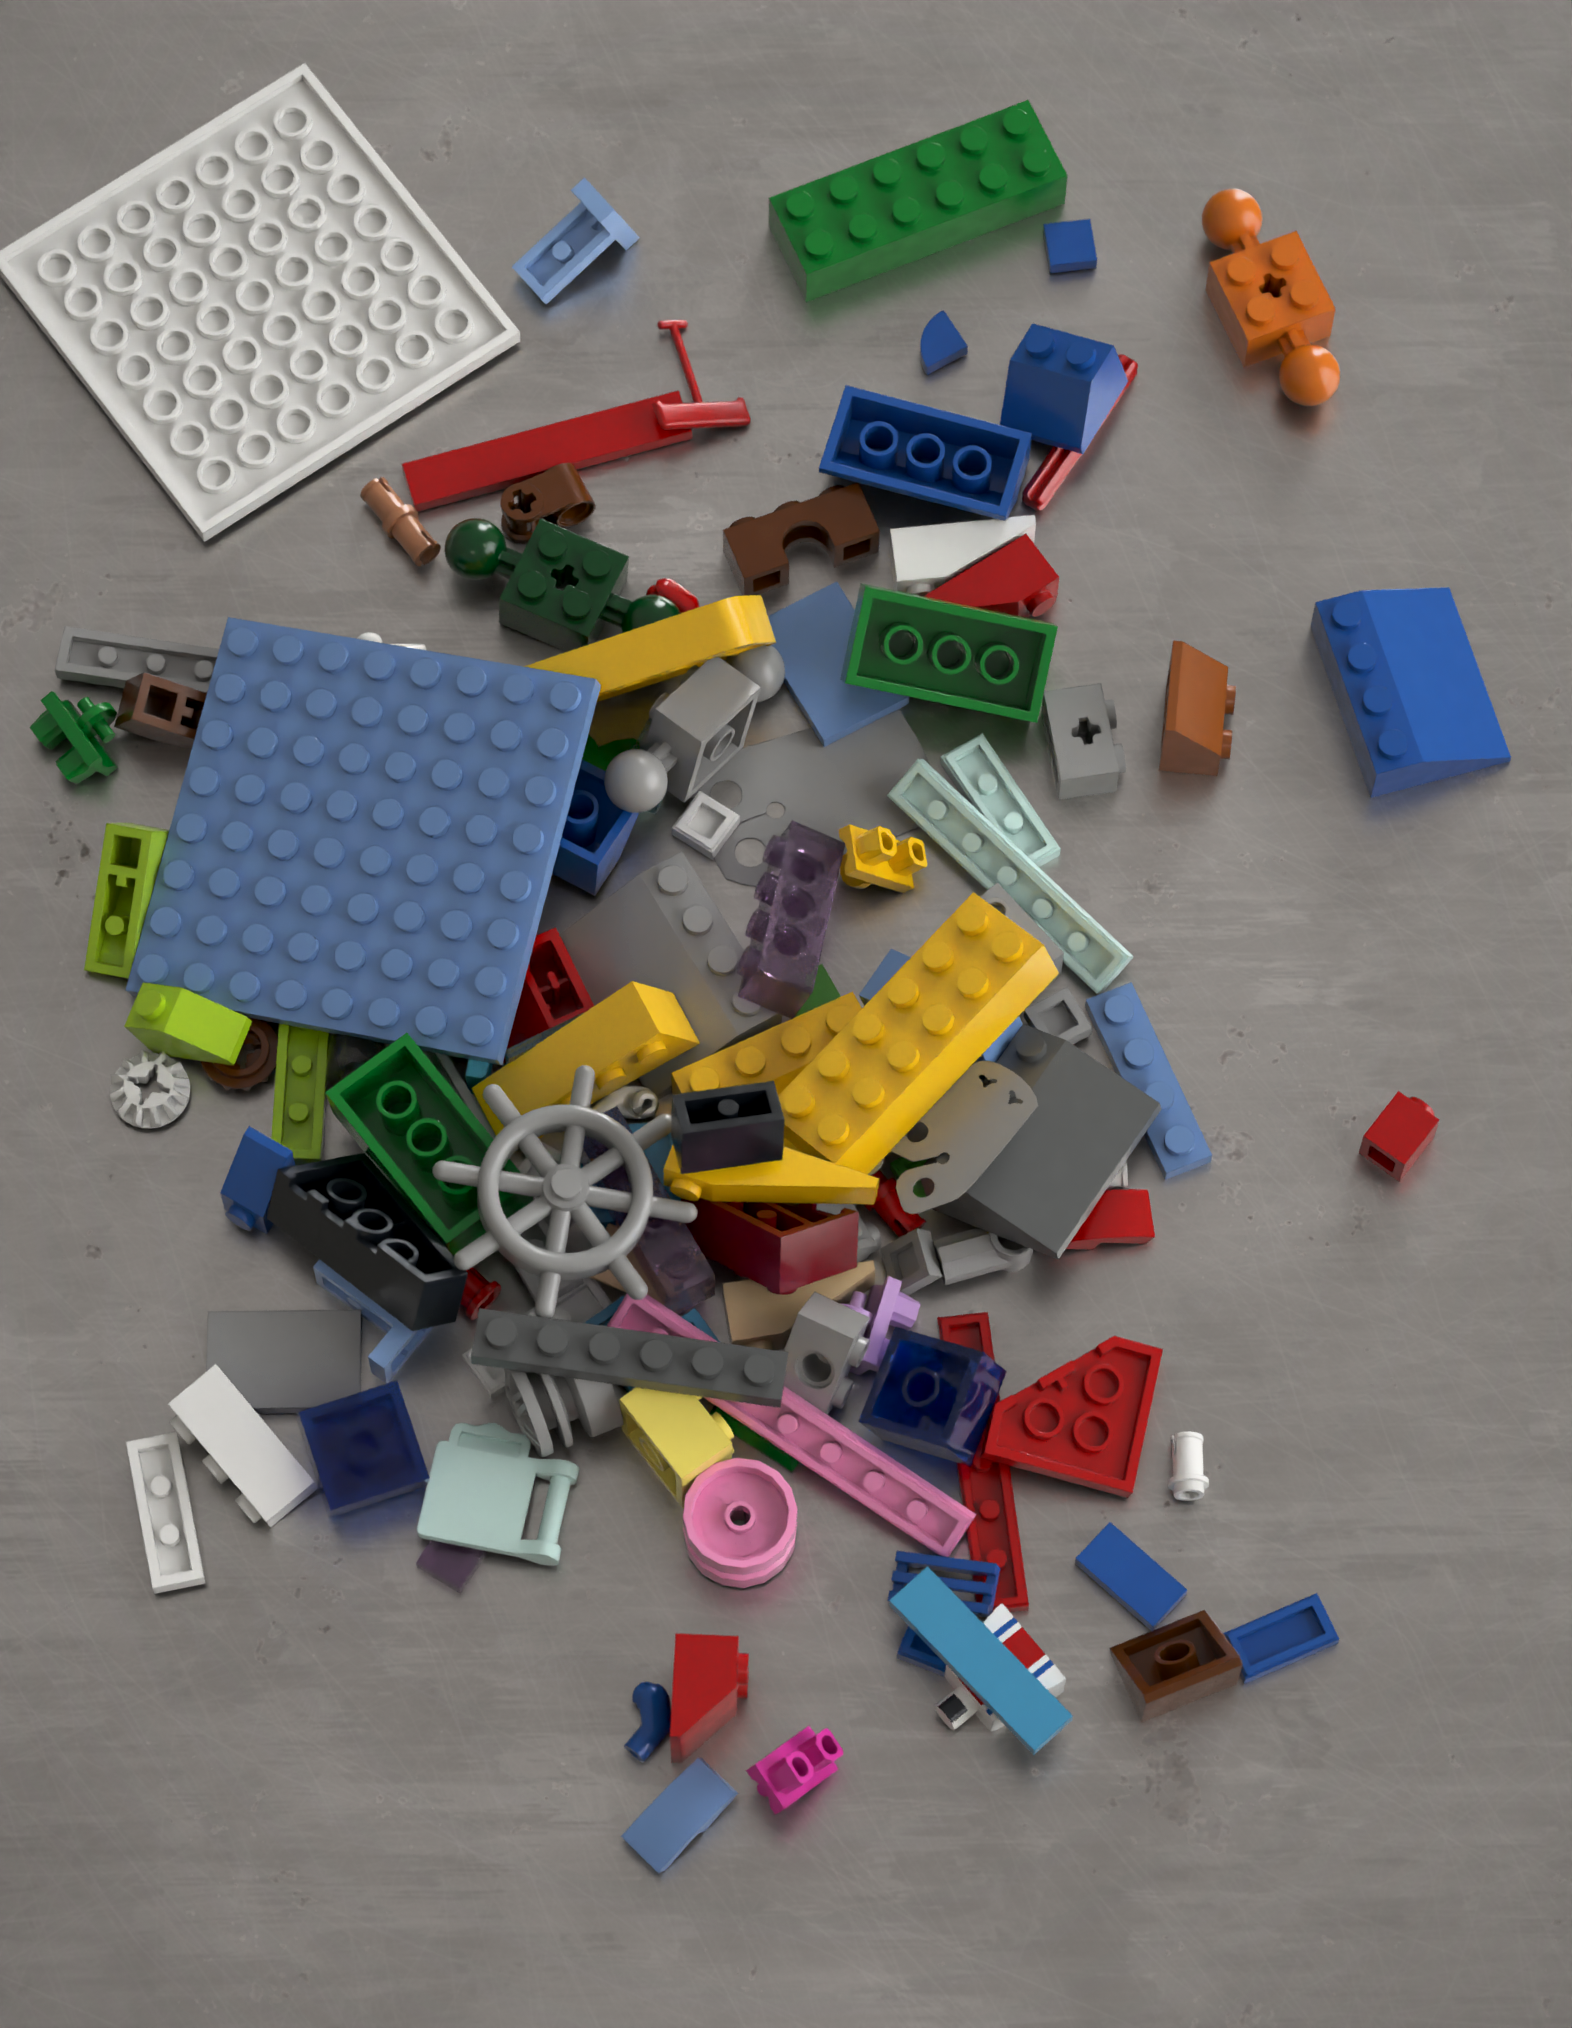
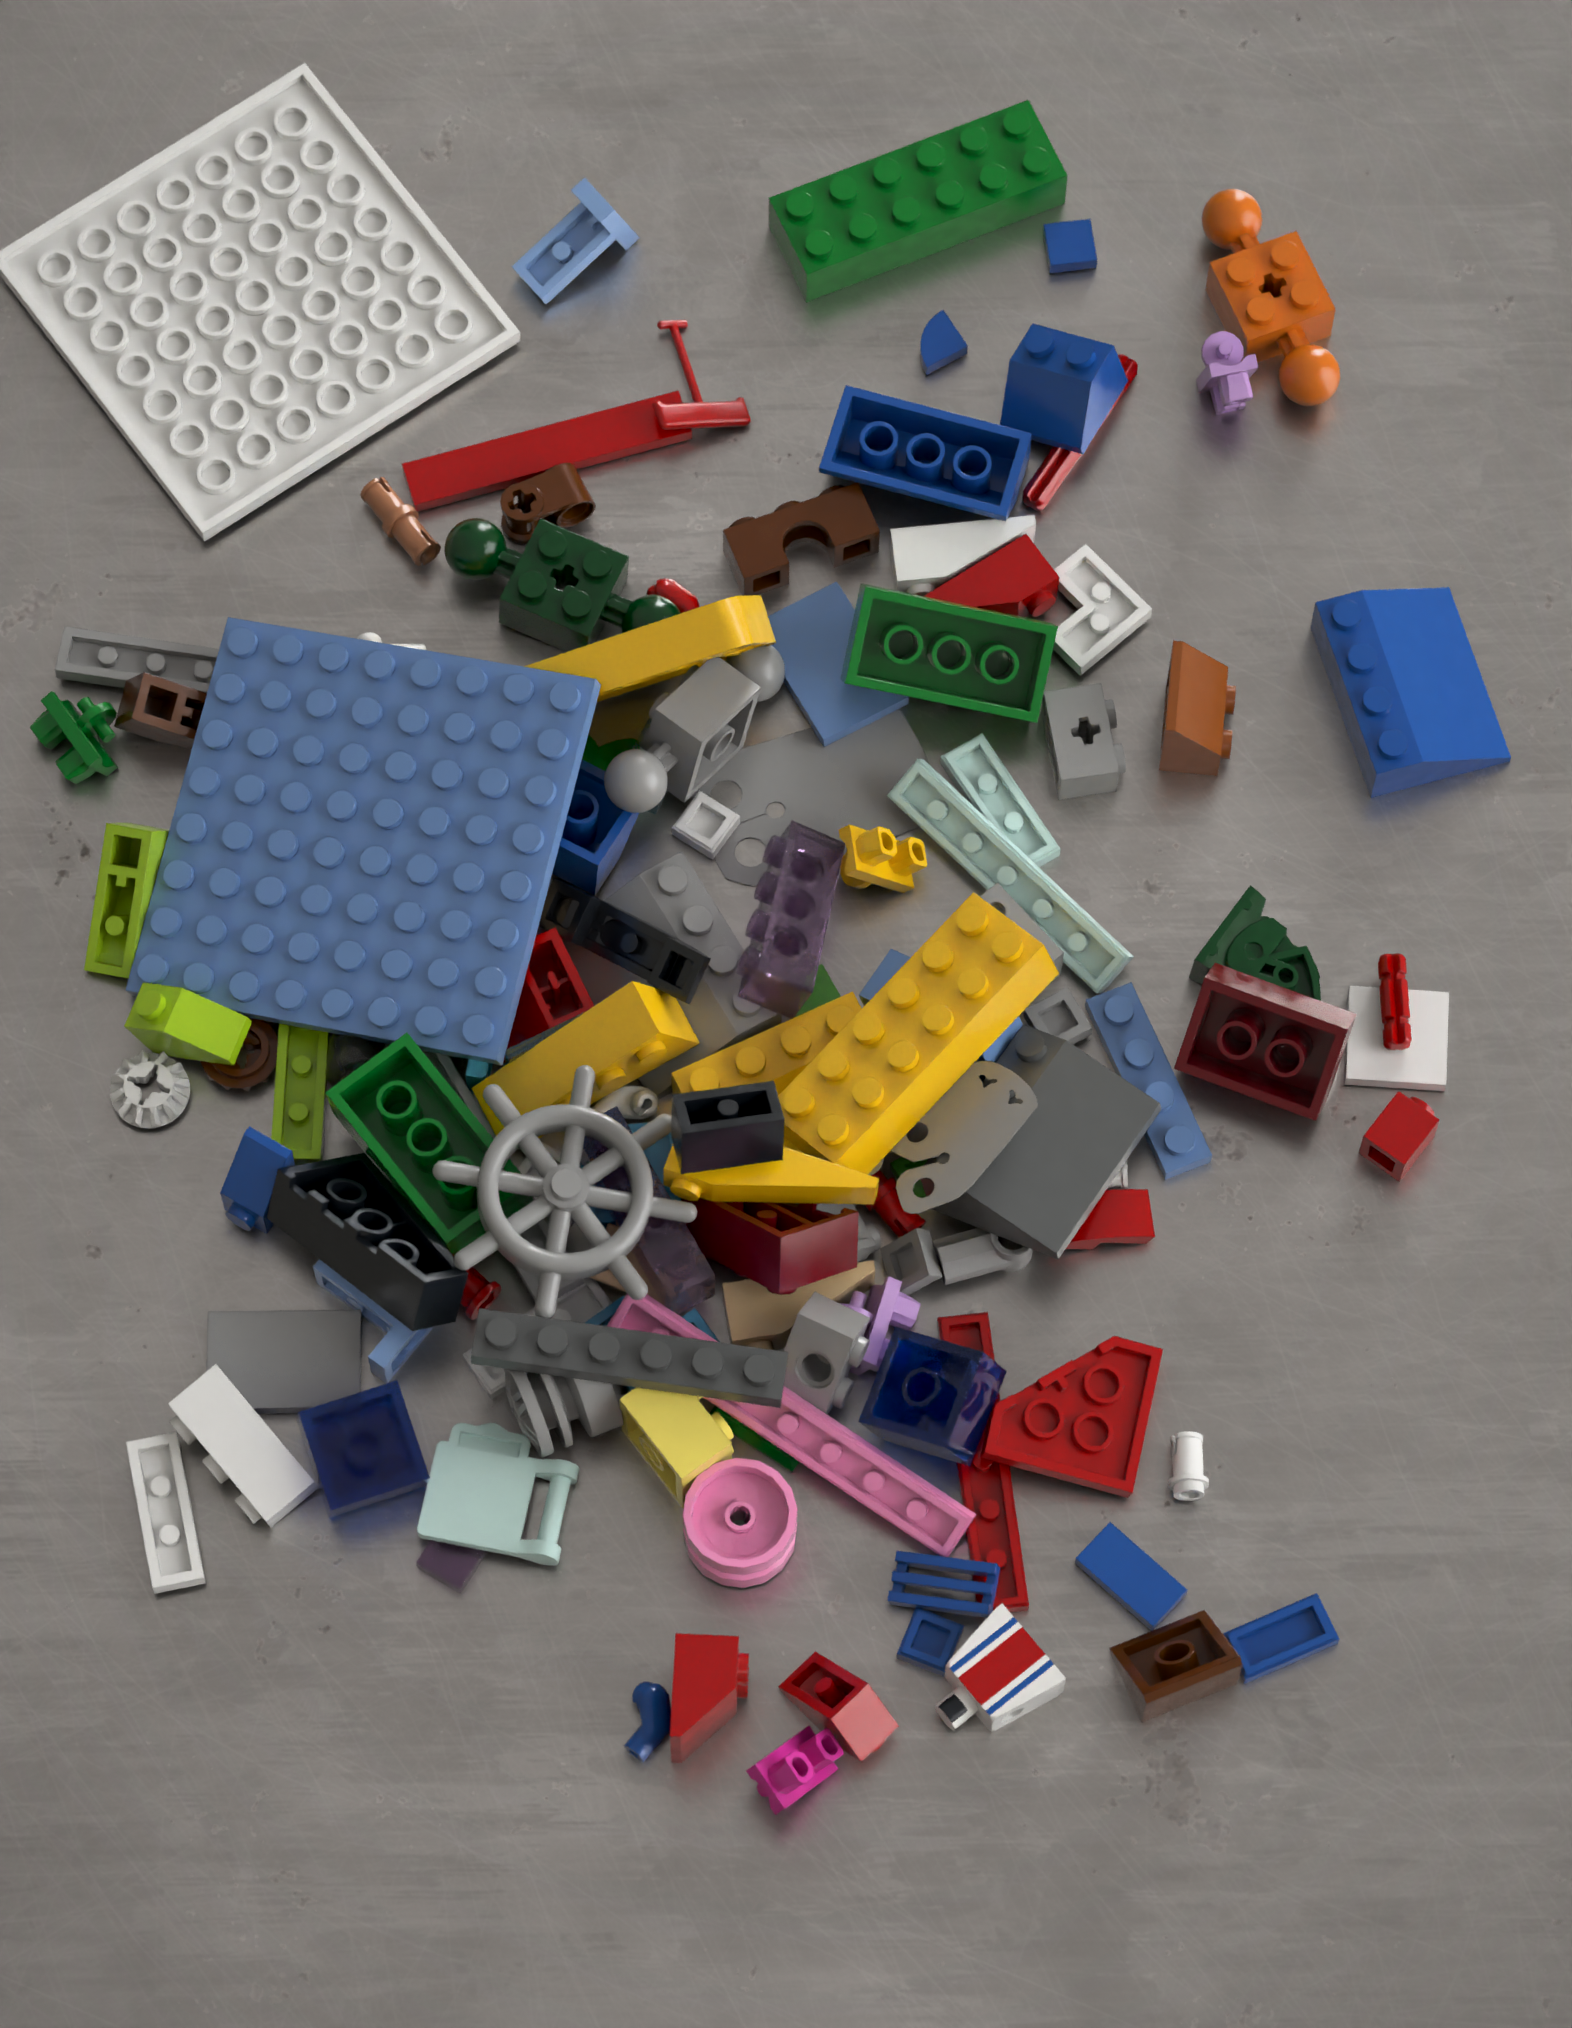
medium blue slope [621,1757,738,1873] -> none
dark azure tile [889,1566,1073,1755] -> none
none -> black slope [539,878,711,1004]
none -> red slope [778,1651,899,1762]
none -> white plate [1053,544,1152,676]
none -> dark red brick [1174,963,1357,1121]
none -> dark green piece [1189,885,1321,1001]
none -> lavender hips [1196,331,1258,415]
none -> white tile [1344,985,1449,1091]
none -> red axle [1378,953,1412,1050]

